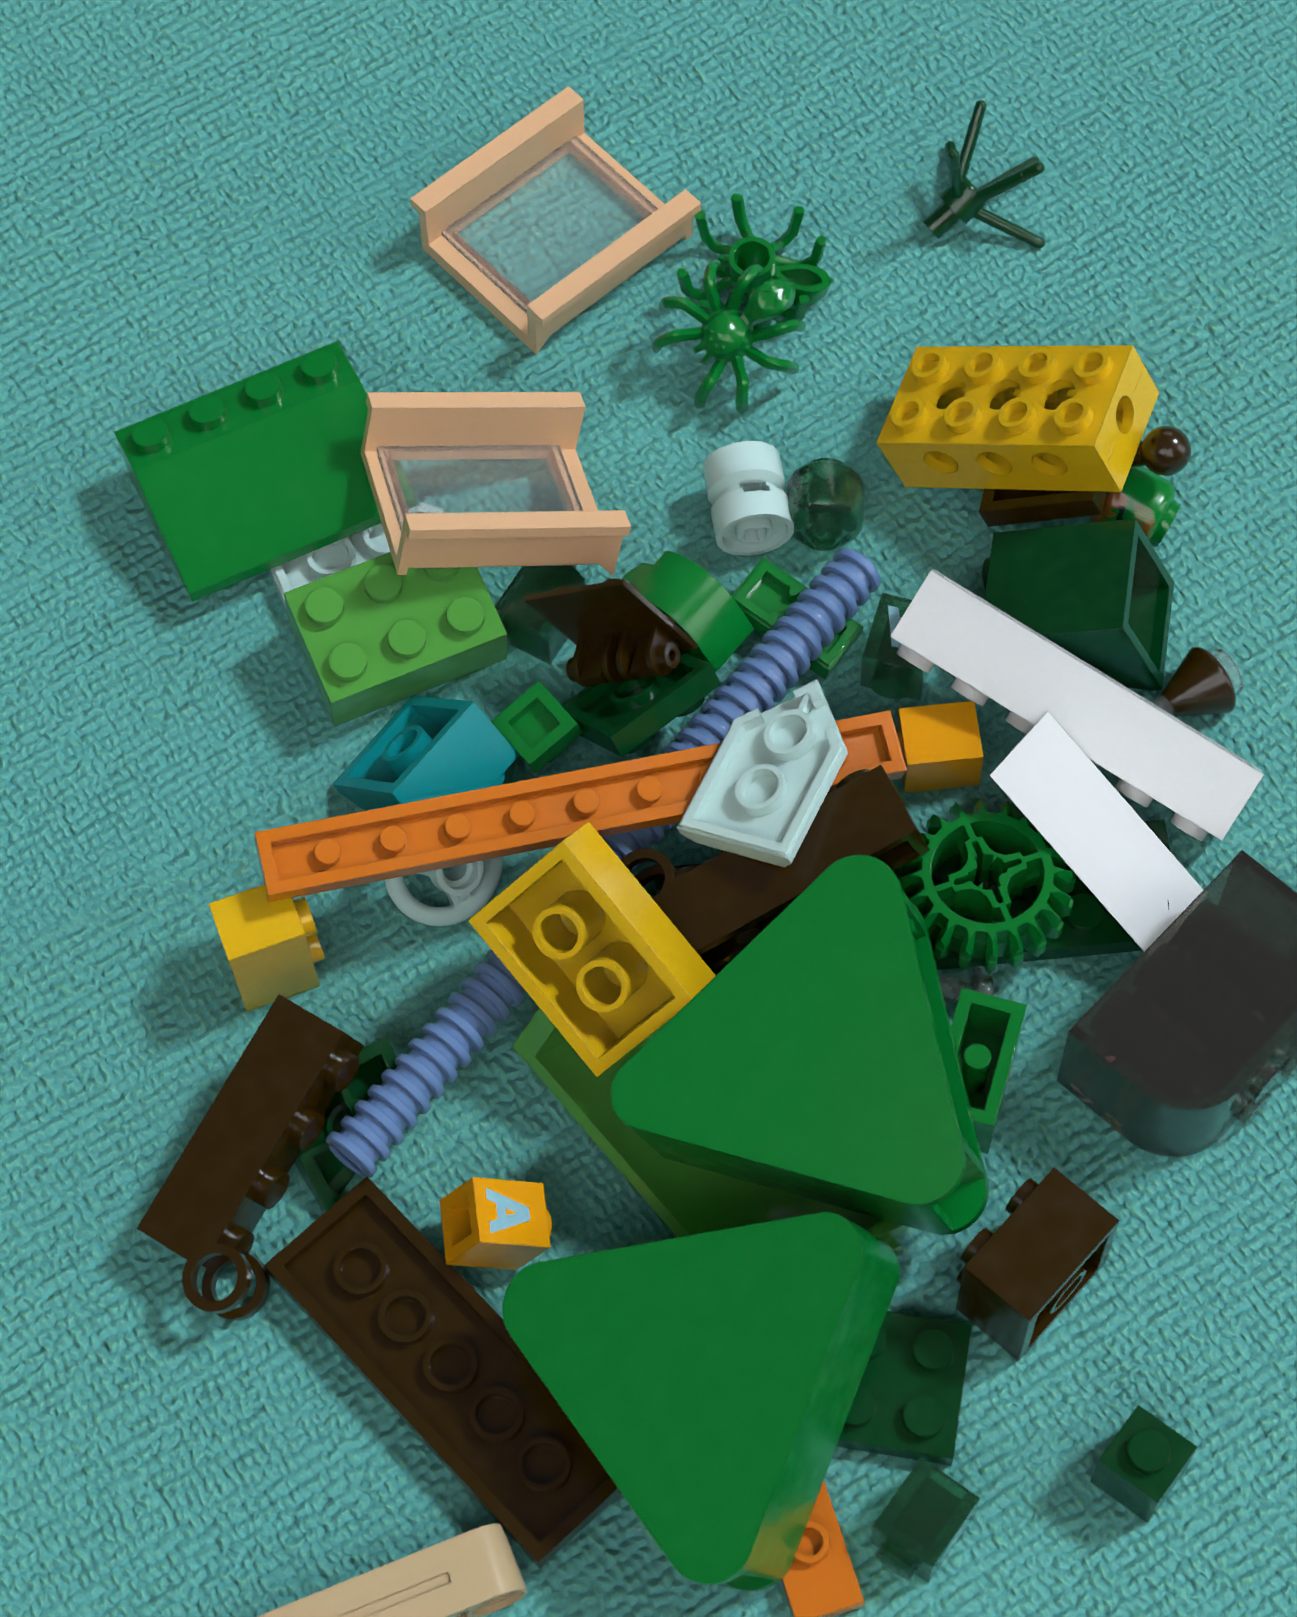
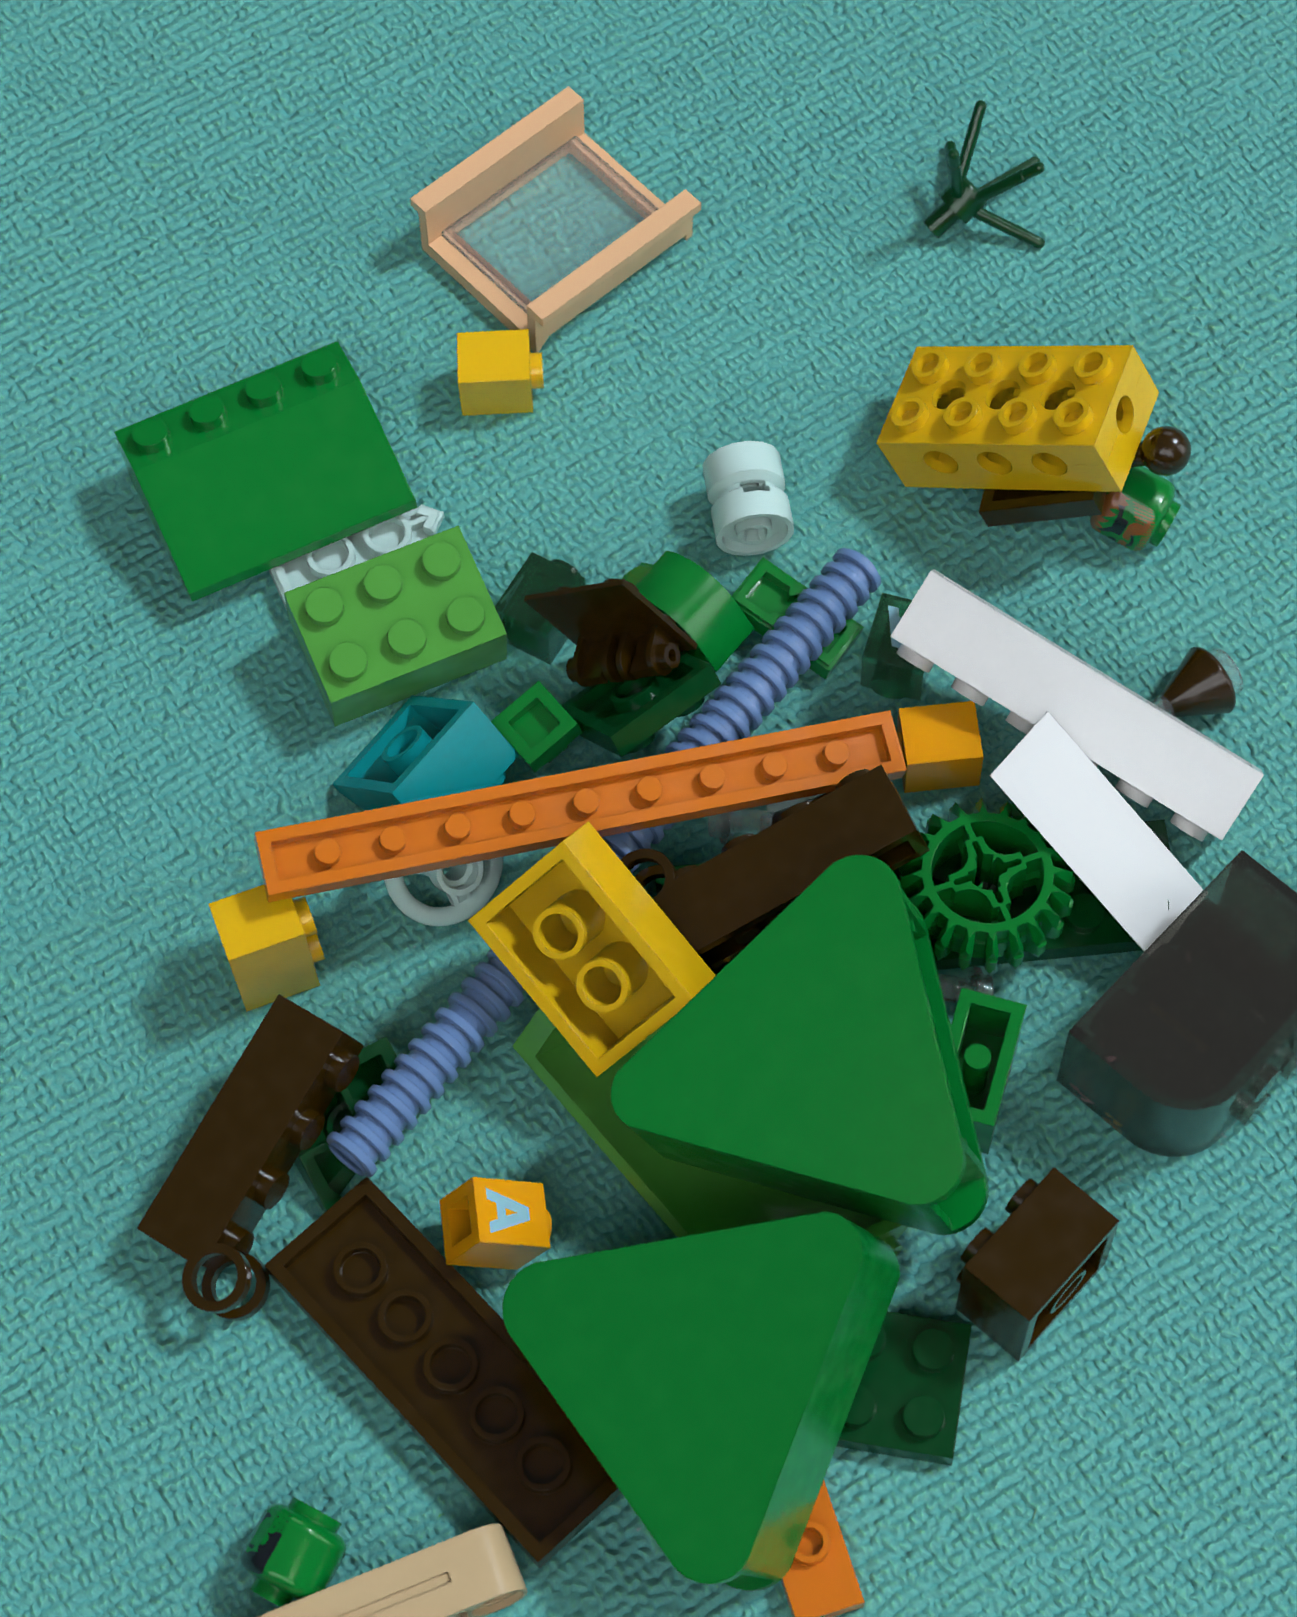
light nougat piece [361,392,631,576] -> none
green animal [652,259,806,414] -> none
green animal [676,193,831,330] -> none
light aqua tile [677,680,848,867] -> none
clear green head [785,458,865,551] -> none
clear green brick [870,1457,980,1583] -> none
dark green slope [982,518,1174,691] -> none
dark green brick [1090,1405,1197,1523] -> none
none -> green head [241,1497,347,1607]
none -> yellow brick [457,329,544,416]

